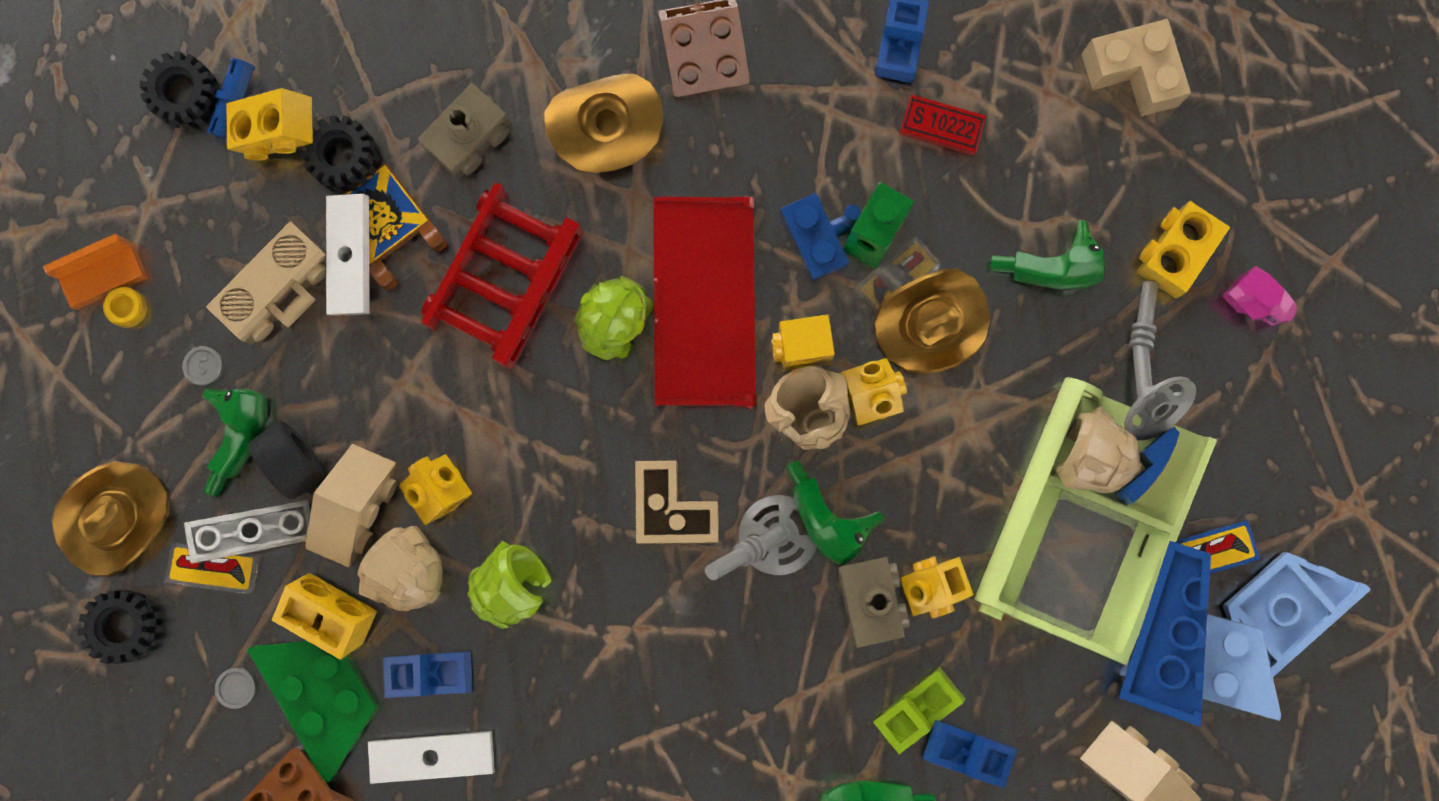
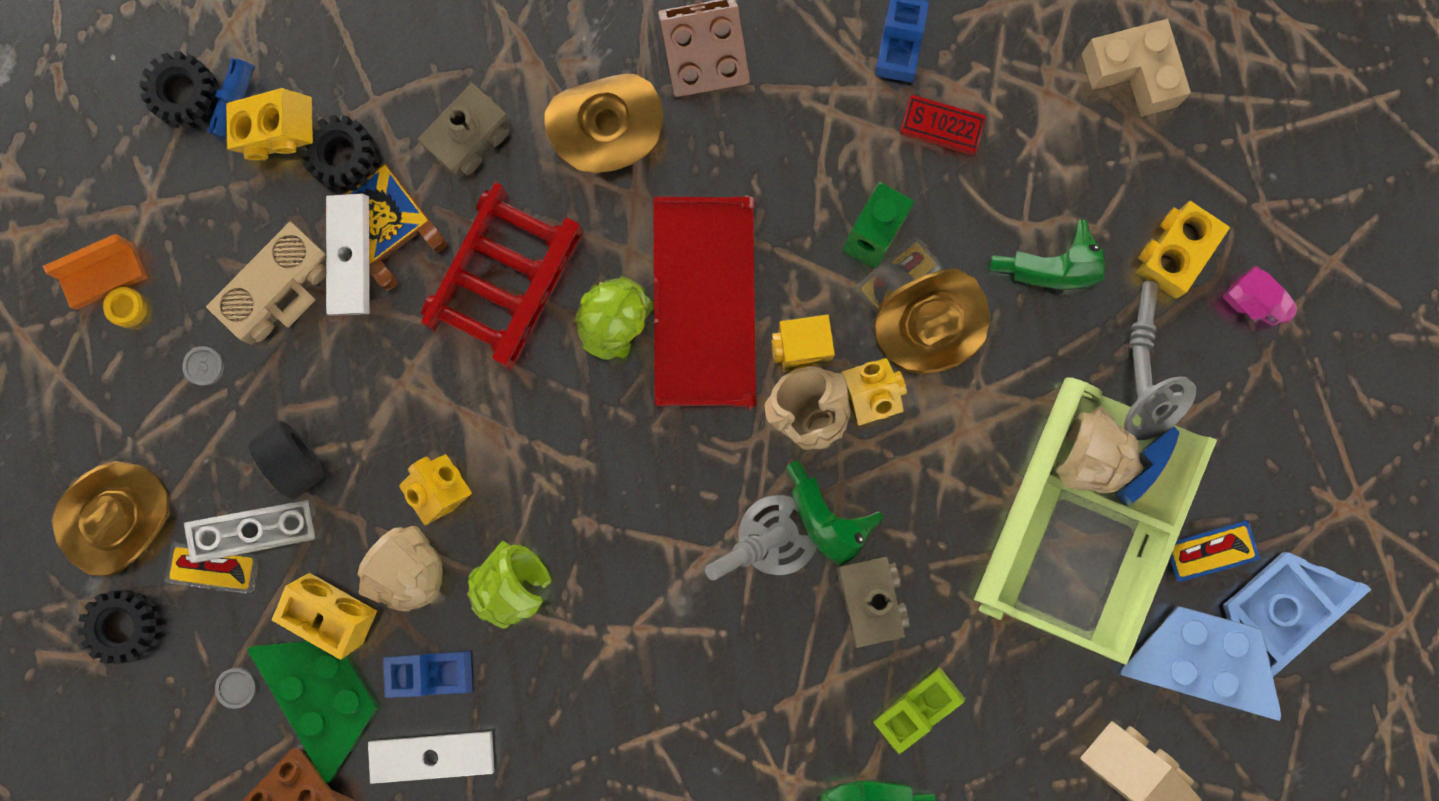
green animal [202,388,268,497] -> none
tan brick [305,444,397,568] -> none
tan brick [635,461,719,544] -> none
blue plate [780,193,861,281] -> none
yellow brick [900,556,974,619] -> none
blue slope [922,720,1017,788] -> none
blue wing [1119,541,1211,727] -> none

